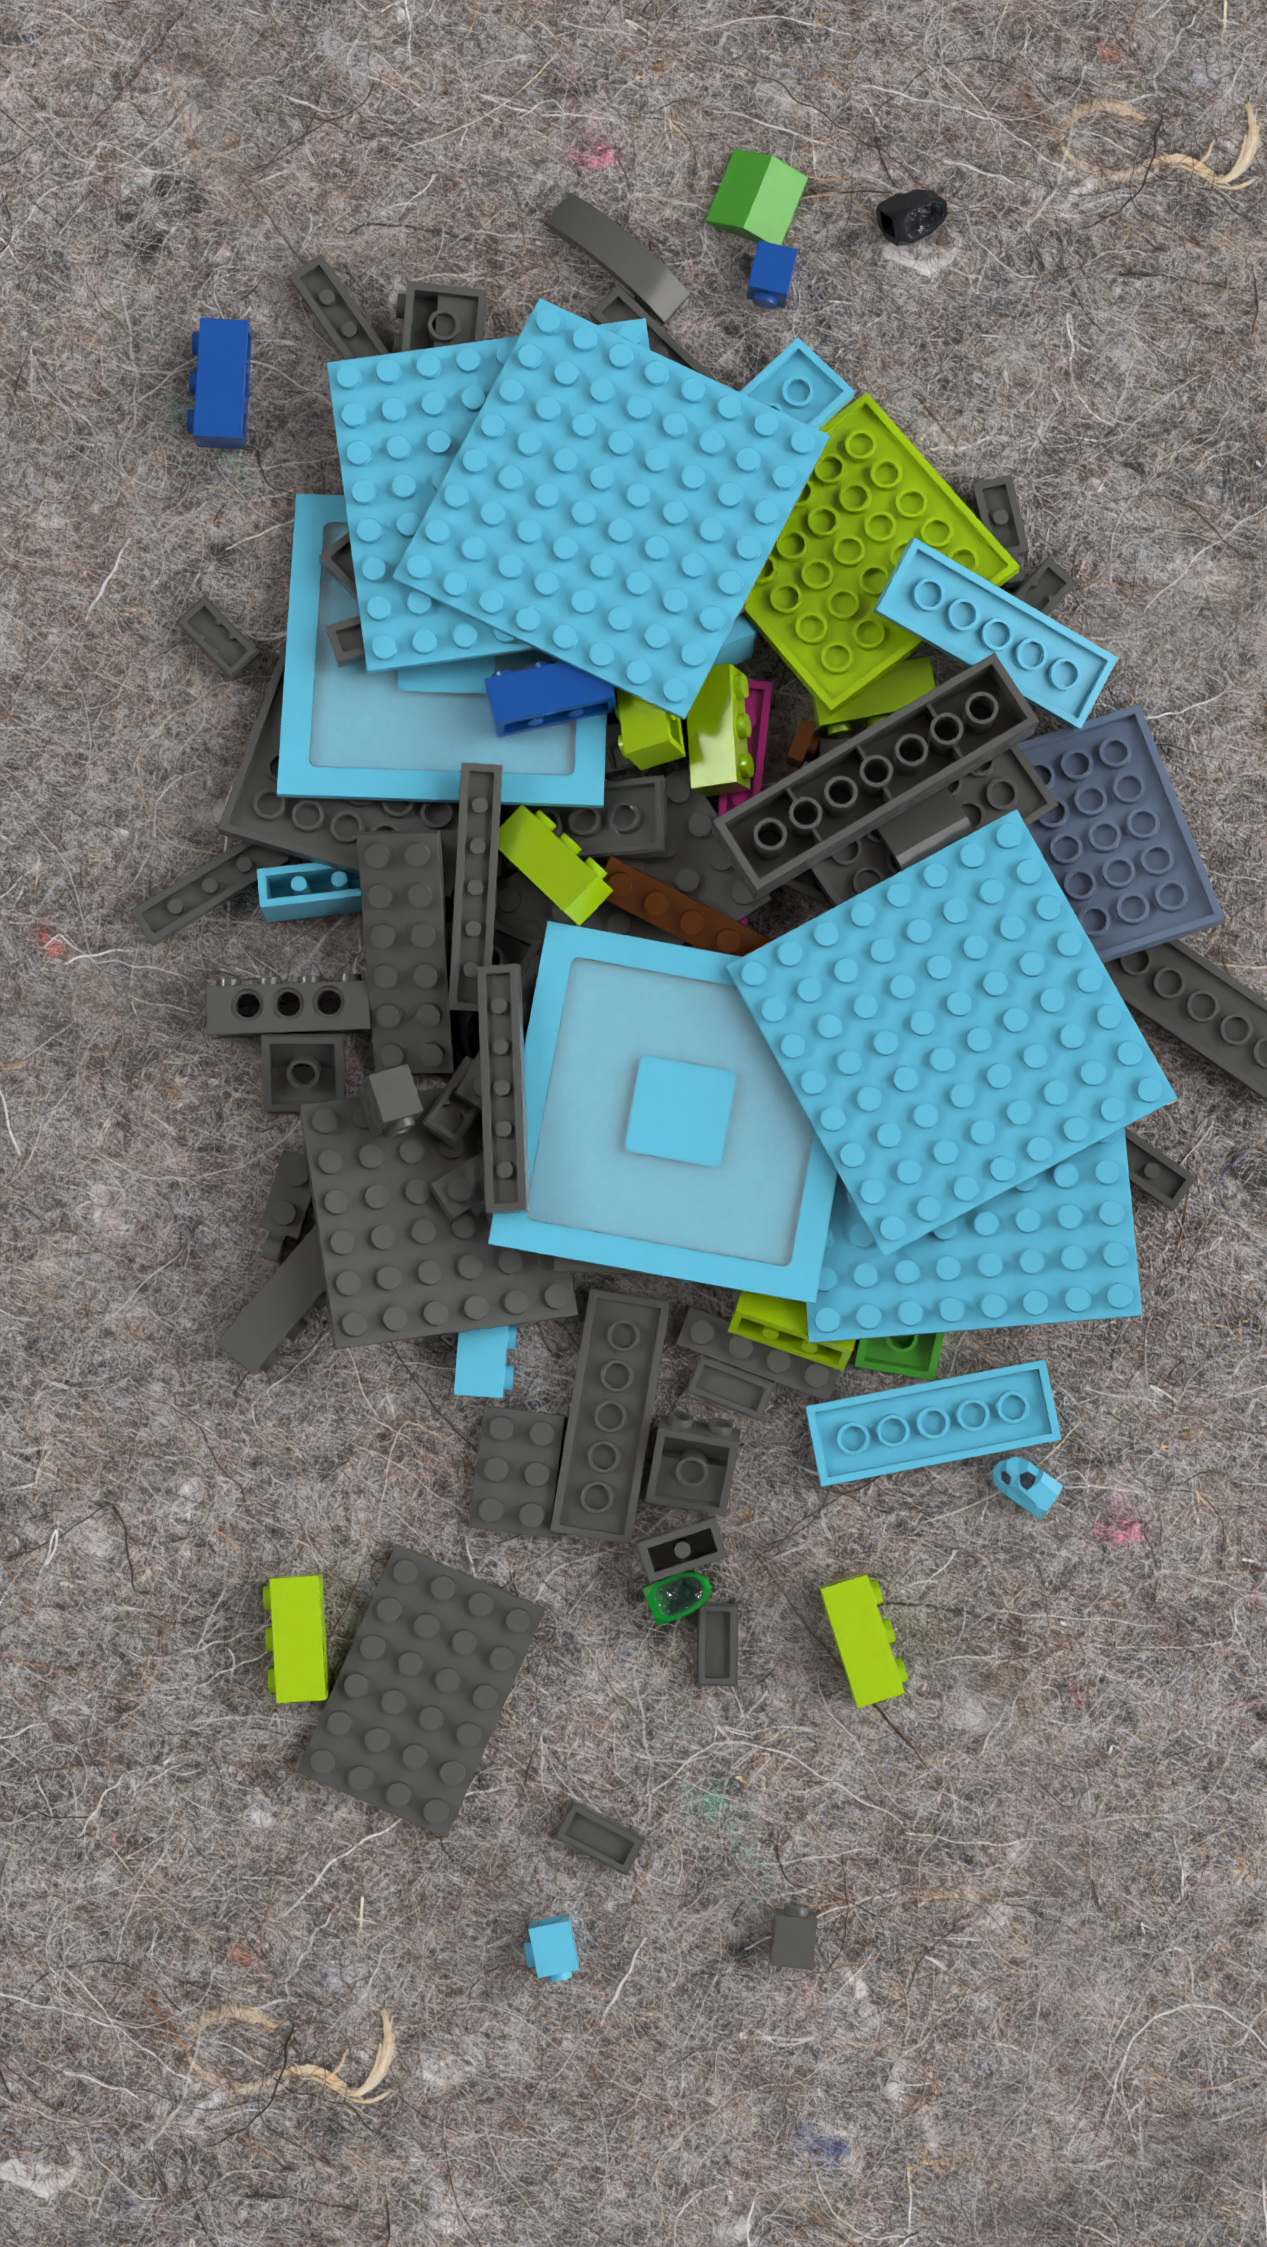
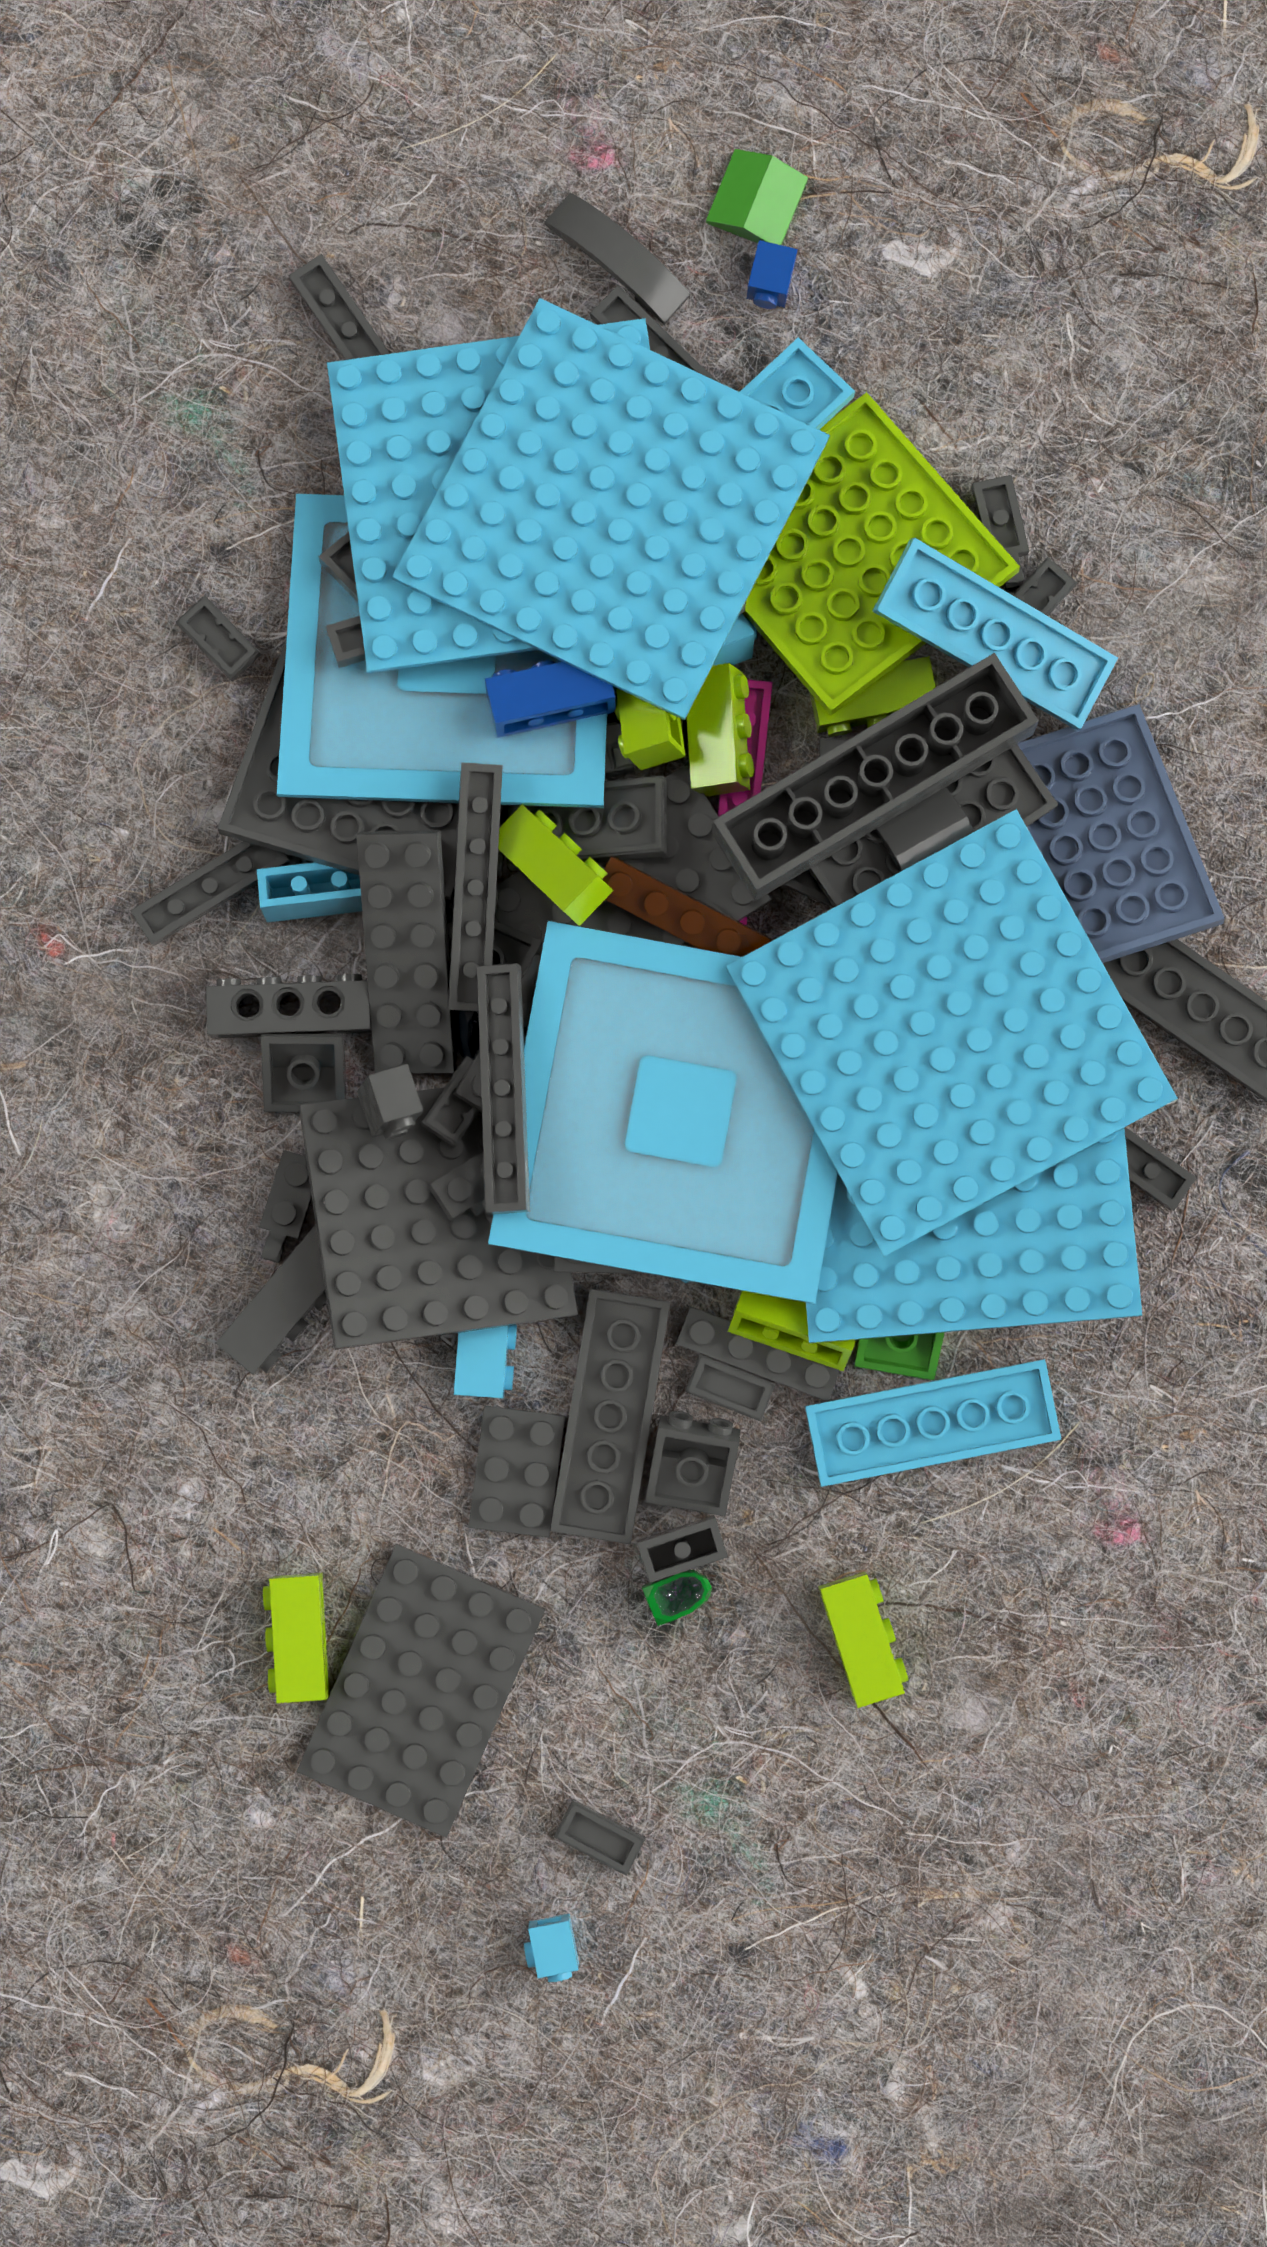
blue brick [187,318,253,449] -> none
dark grey plate [393,281,487,353] -> none
dark grey tile [696,1602,738,1686] -> none
dark grey brick [769,1903,818,1970] -> none
reddish brown plate [786,719,820,769] -> none
black rock [876,189,948,246] -> none
medium azure rock [992,1457,1063,1519] -> none

